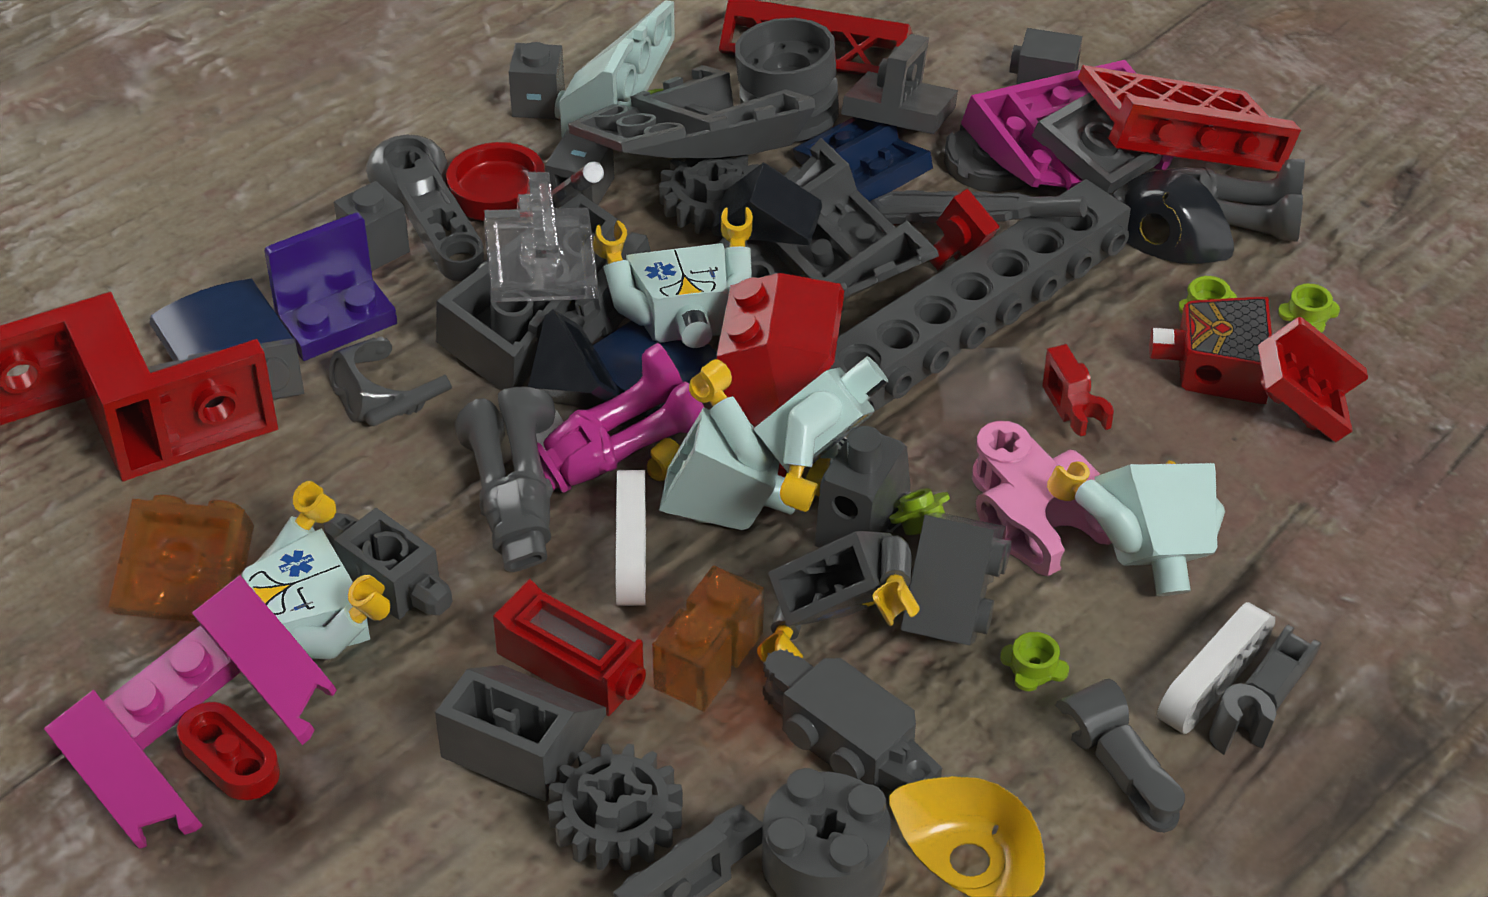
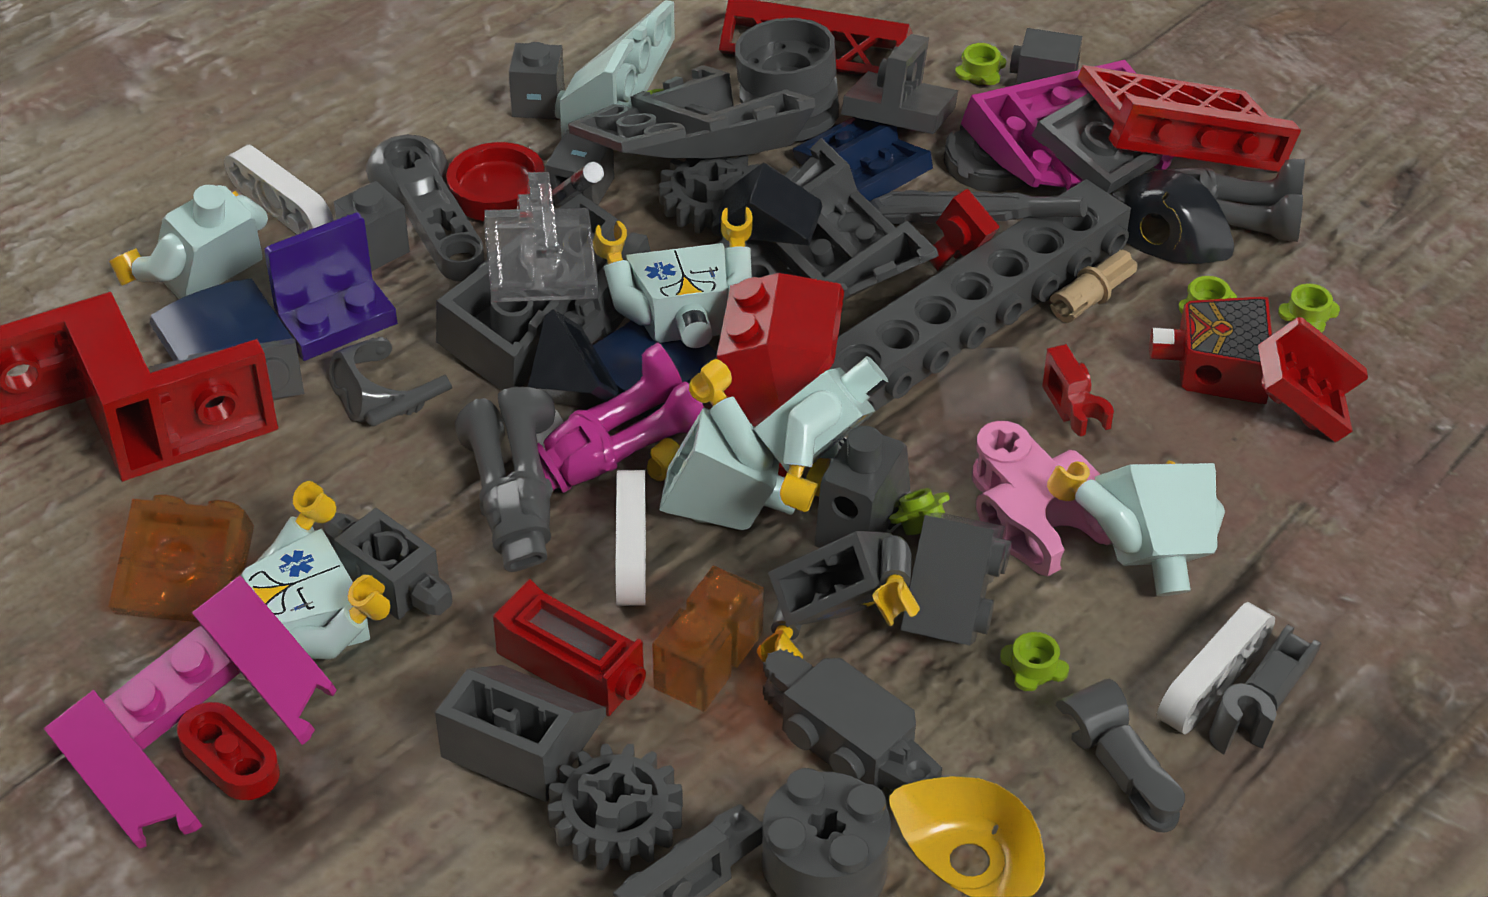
none -> light aqua torso [109,185,268,299]
none -> white beam [224,145,334,235]
none -> lime plate [955,43,1007,85]
none -> tan axle [1050,250,1137,323]

